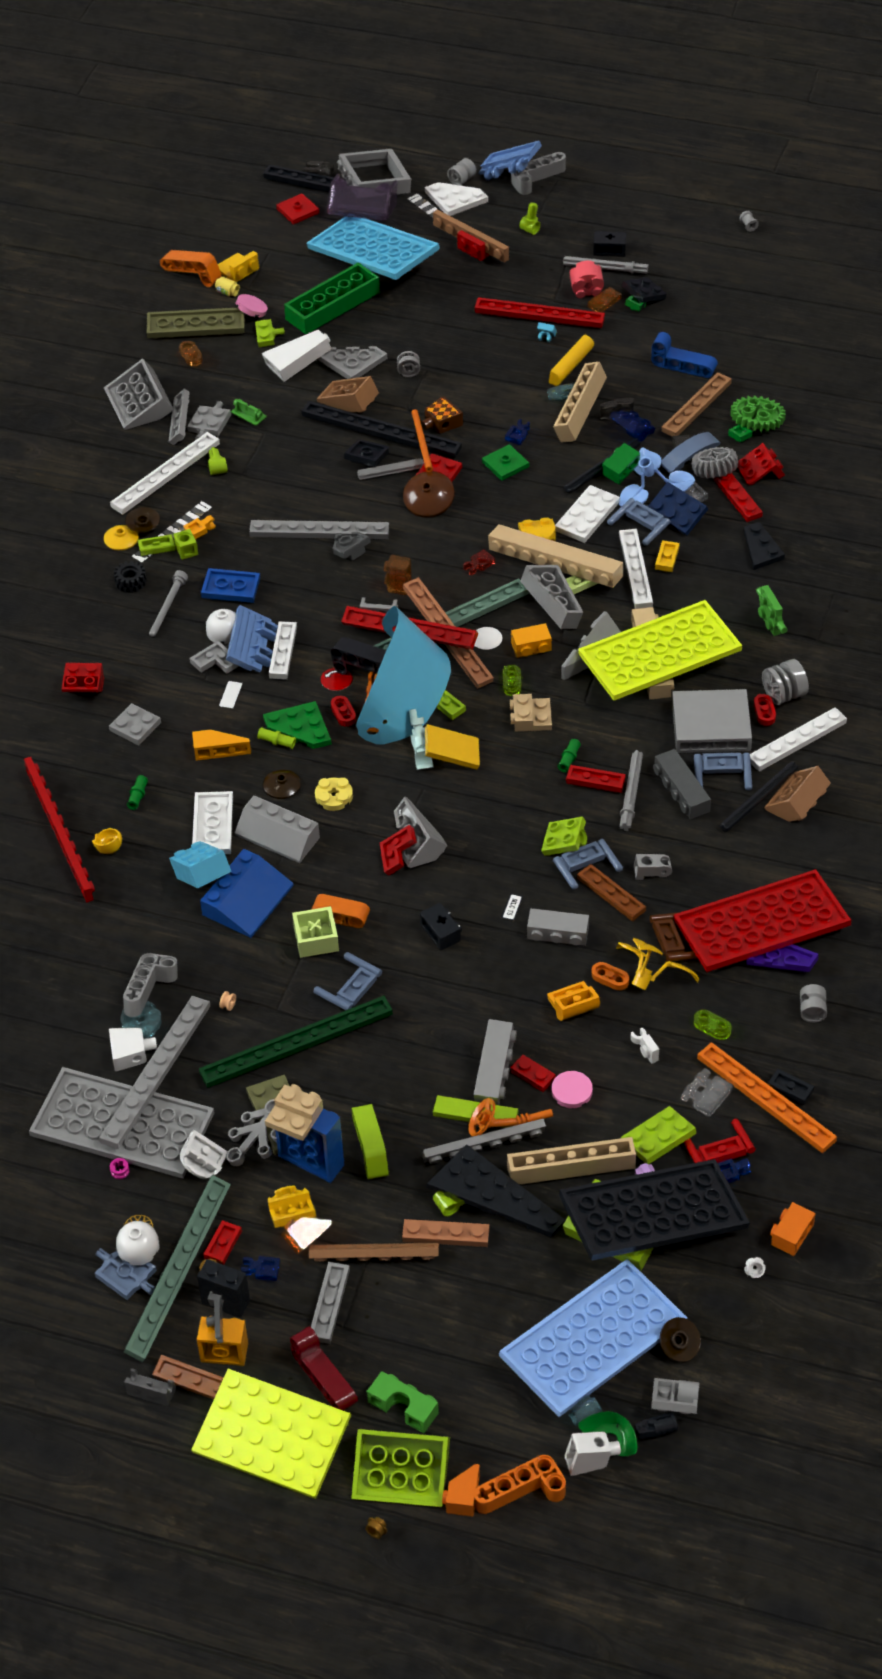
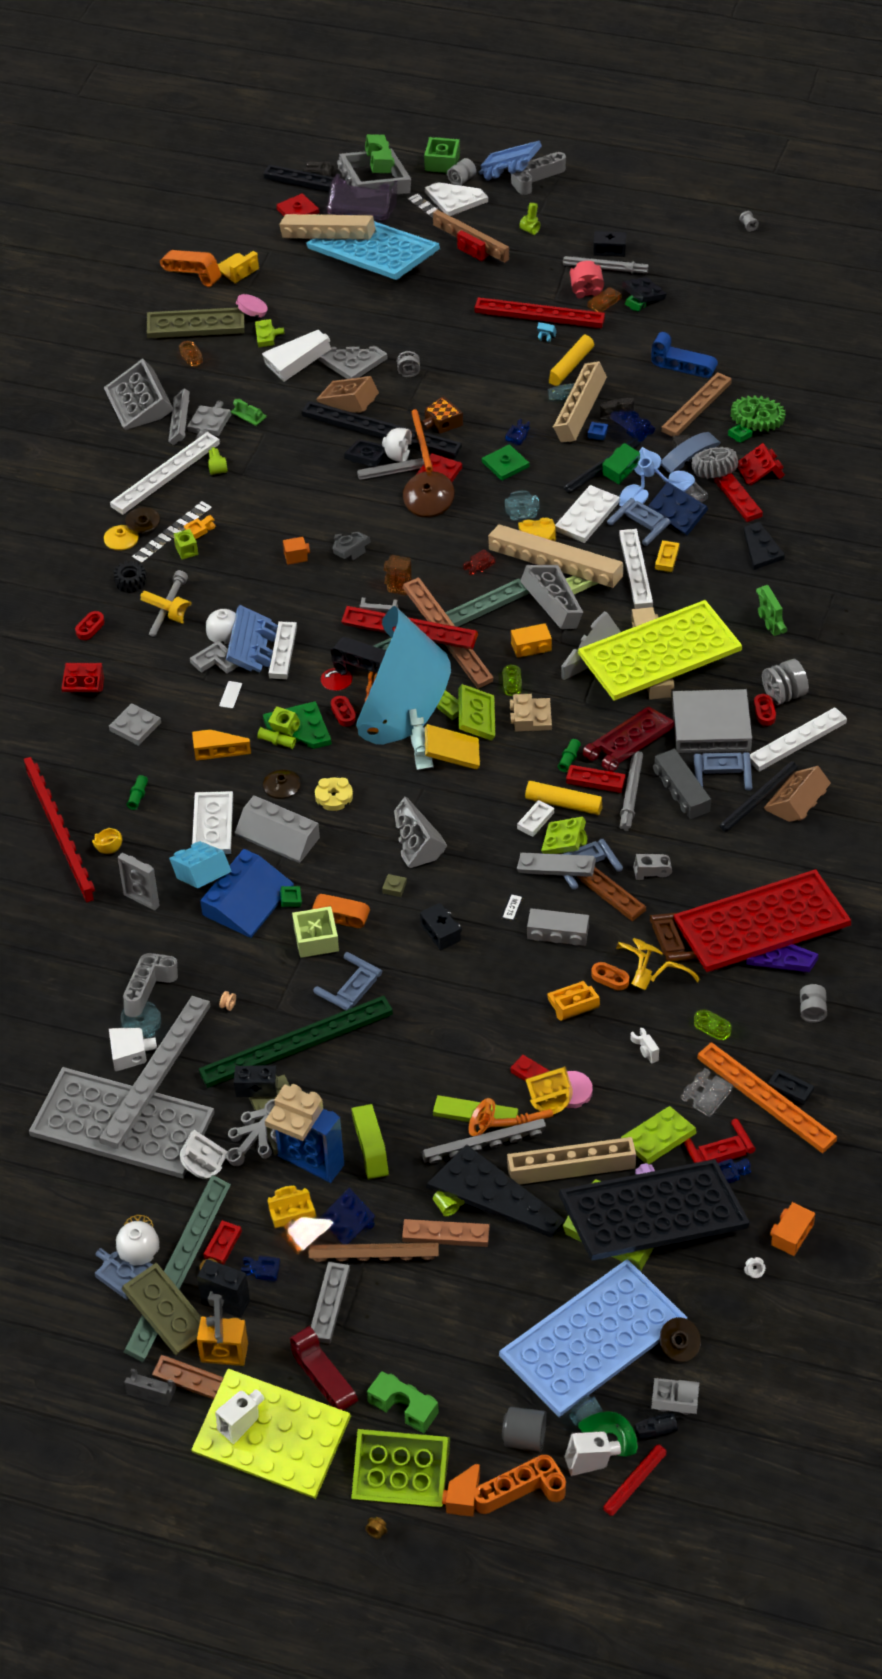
dark pink bush [110,1158,129,1179] -> none
lime tile [137,534,175,556] -> none
blue plate [201,568,260,603] -> none
light yellow brick [215,276,240,297] -> none
light grey plate [249,520,389,539] -> none
green brick [284,262,380,335] -> none
red plate [380,825,417,875] -> none
white sticker [474,627,502,650] -> none
light grey wedge [474,1019,517,1105] -> none
none -> red plate [75,611,104,640]
none -> light grey plate [118,853,160,910]
none -> olive plate [122,1262,201,1355]
none -> yellow piece [140,590,191,624]
none -> white torso [215,1389,265,1444]
none -> black brick [234,1065,278,1097]
none -> lime brick [268,706,300,737]
none -> tan brick [279,214,376,240]
none -> green plate [280,886,302,907]
none -> orange brick [283,537,310,565]
none -> clear blue hinge [320,1188,375,1244]
none -> bright green arch [365,135,394,173]
none -> white cylinder [382,428,412,462]
none -> olive plate [382,874,407,897]
none -> bright green brick [424,137,460,173]
none -> lime plate [458,684,495,741]
none -> dark grey piece [502,1406,547,1452]
none -> clear light blue plate [505,490,539,520]
none -> white plate [517,800,554,837]
none -> light grey plate [517,853,596,877]
none -> yellow brick [525,781,602,815]
none -> yellow slope [525,1067,573,1114]
none -> dark red hinge [583,706,675,772]
none -> blue plate [588,422,608,440]
none -> red axle [604,1445,666,1516]

